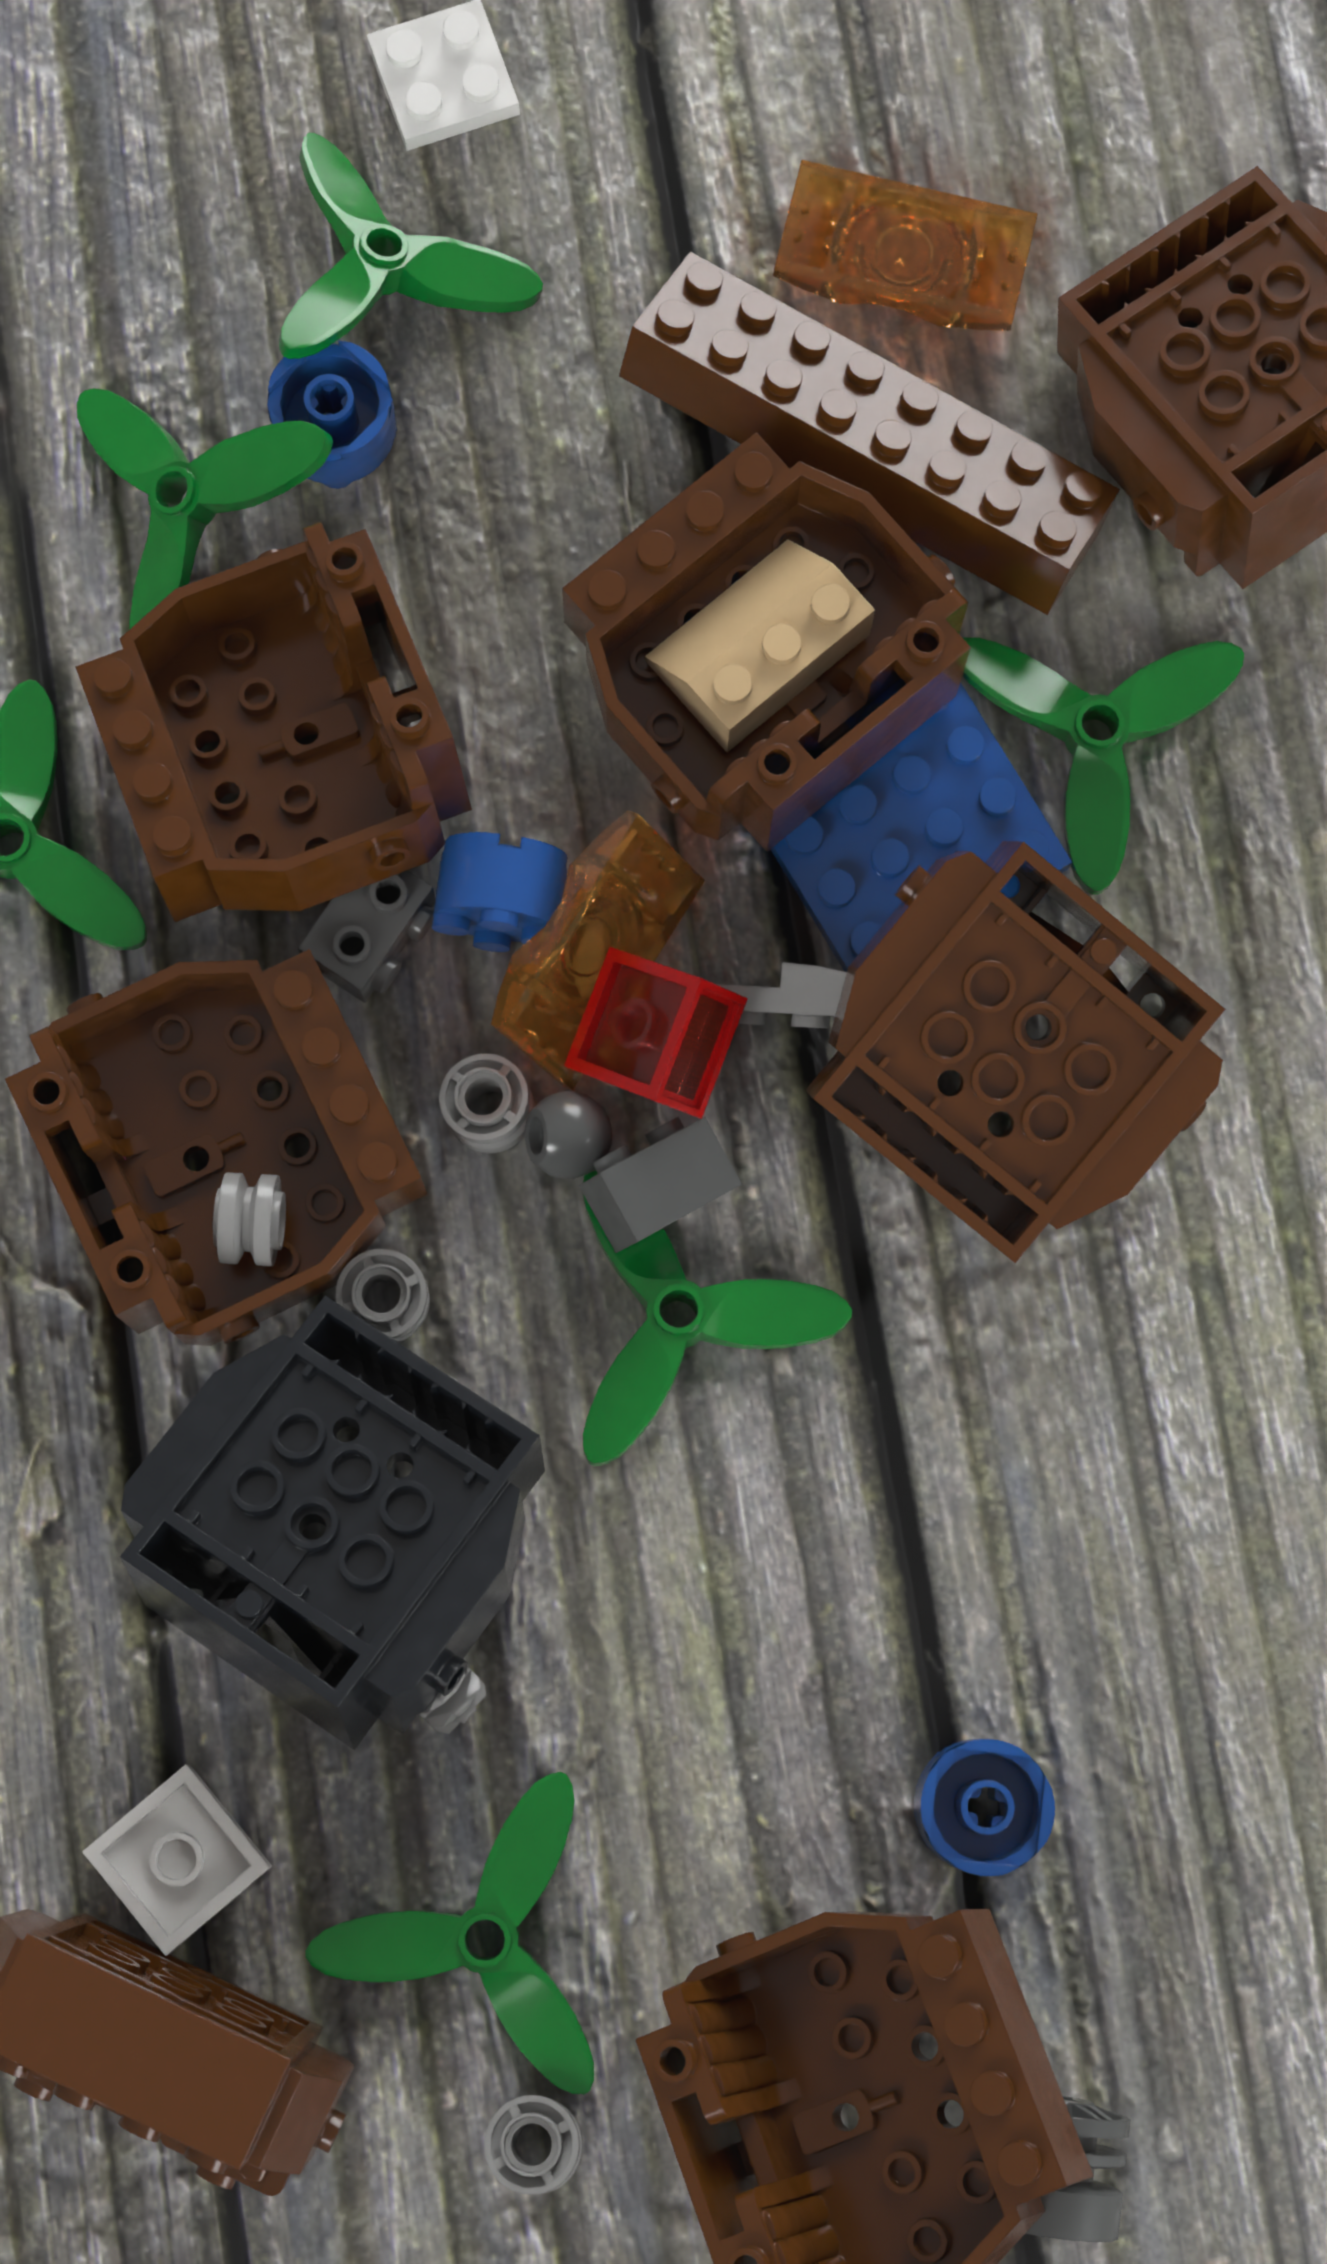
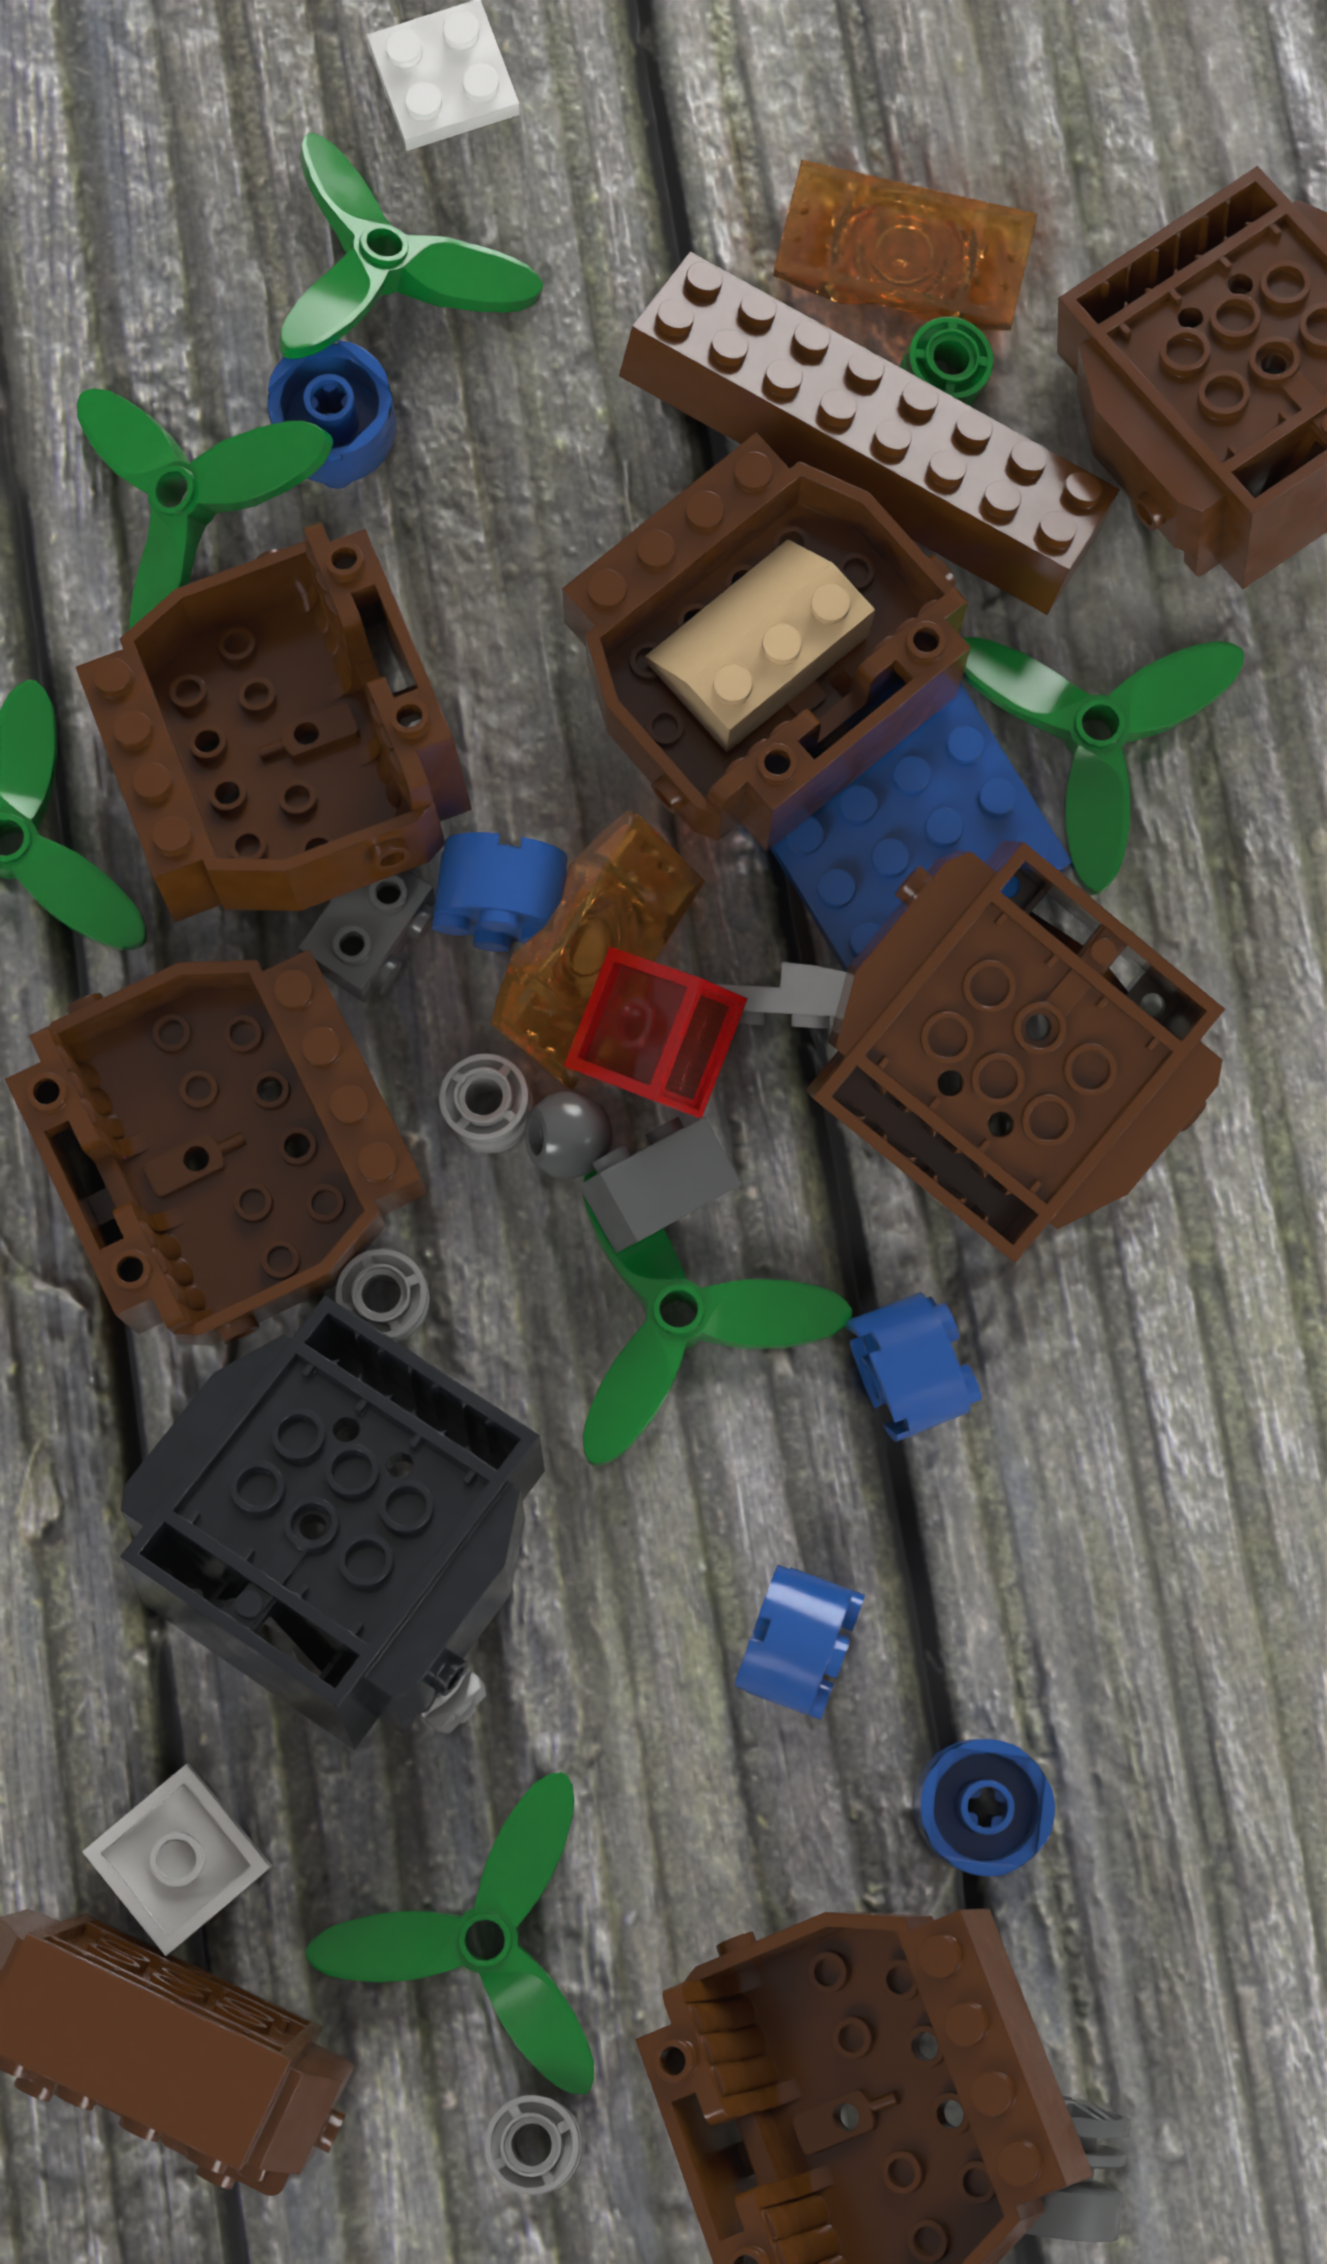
light grey wheel [213,1172,286,1266] -> none
none -> blue brick [734,1565,865,1720]
none -> blue brick [846,1292,982,1442]
none -> green wheel [899,317,993,406]

